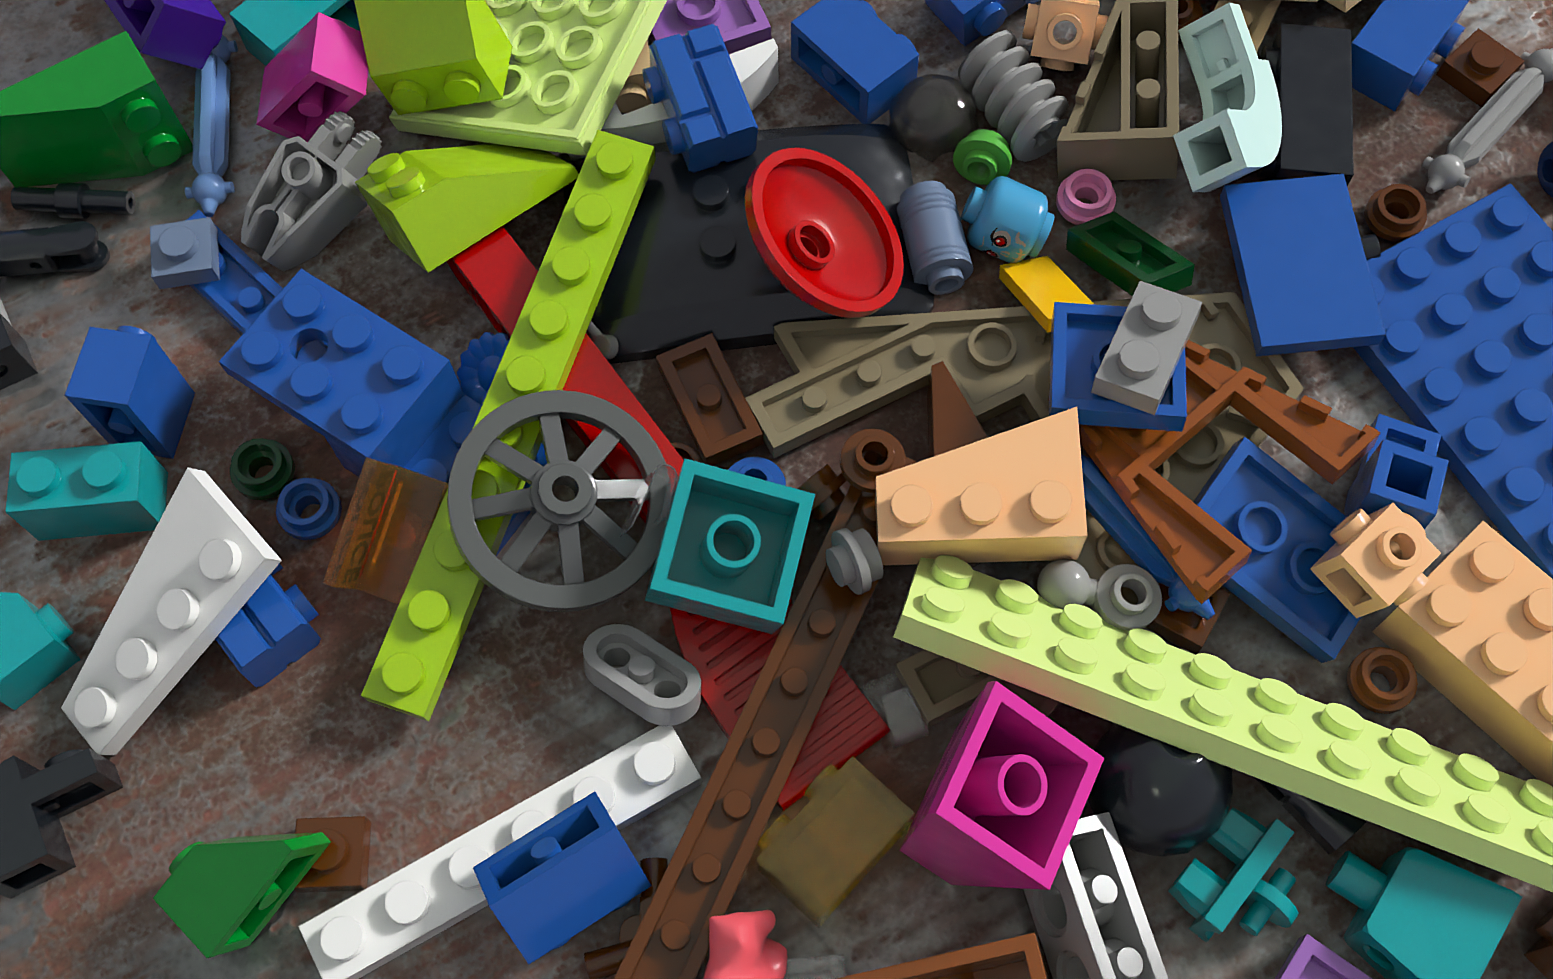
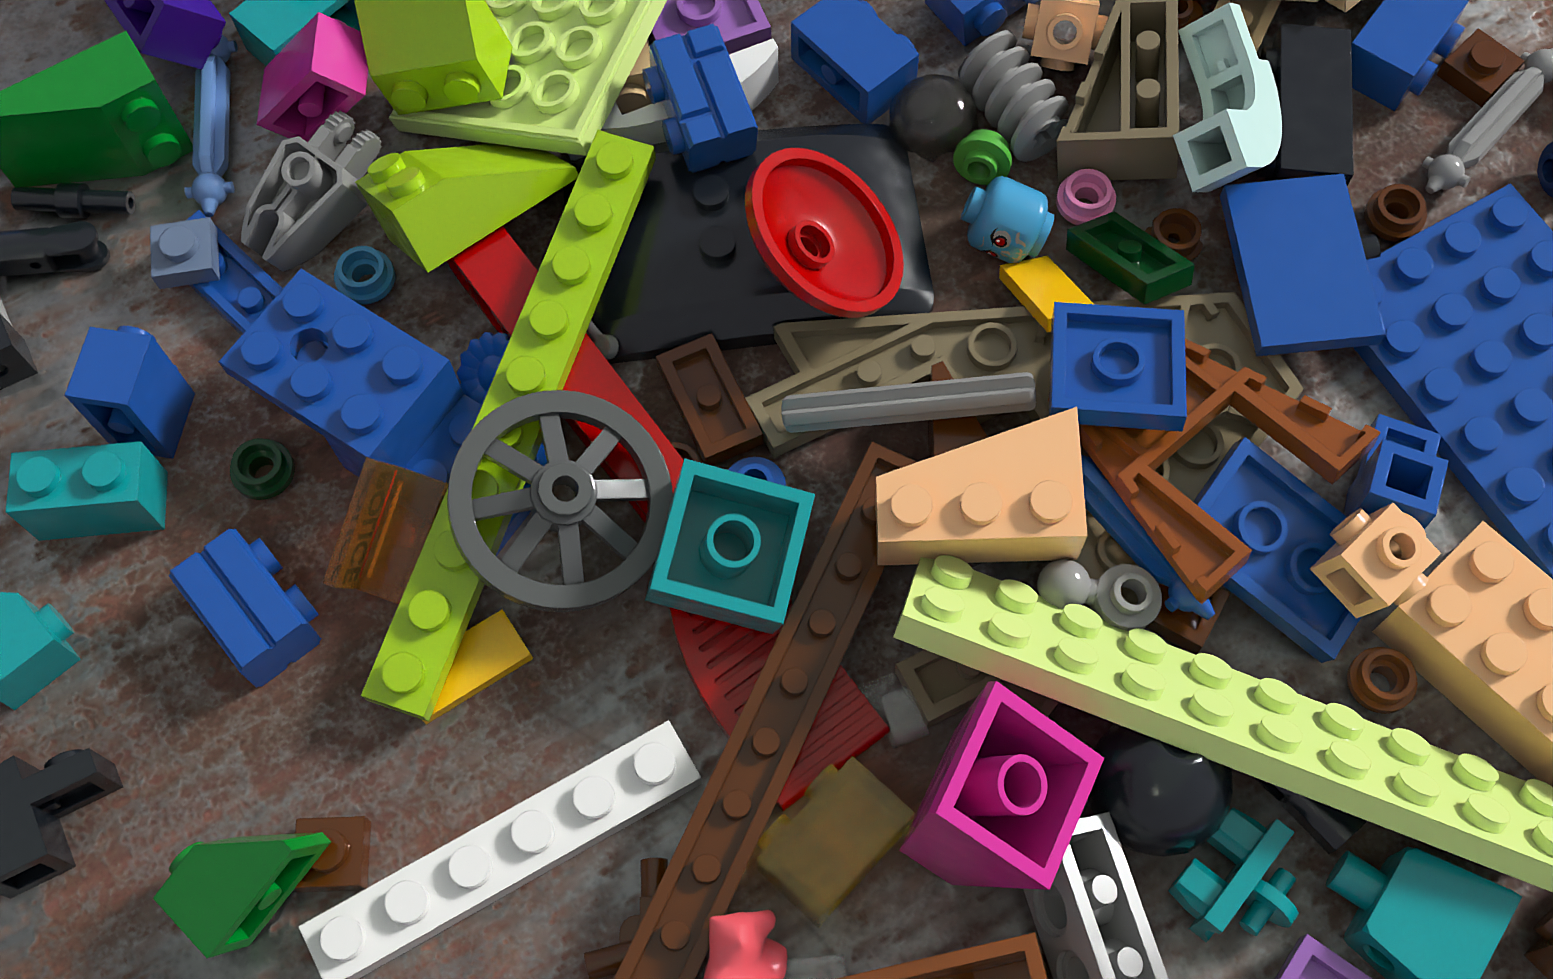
white wing [61,467,282,755] -> none
blue plate [276,478,342,540] -> none
blue brick [473,791,652,964] -> none
light grey plate [583,624,701,726] -> none
clear piece [620,464,678,537] -> none
reddish brown plate [797,464,847,521] -> none
light grey plate [825,528,883,595] -> none
reddish brown plate [840,429,906,493] -> none
sand blue head [897,181,973,295] -> none
light grey plate [1091,281,1202,415] -> none
none -> dark azure plate [334,246,395,305]
none -> yellow piece [423,609,533,725]
none -> light grey axle [781,372,1037,433]
none -> reddish brown plate [1145,208,1203,261]

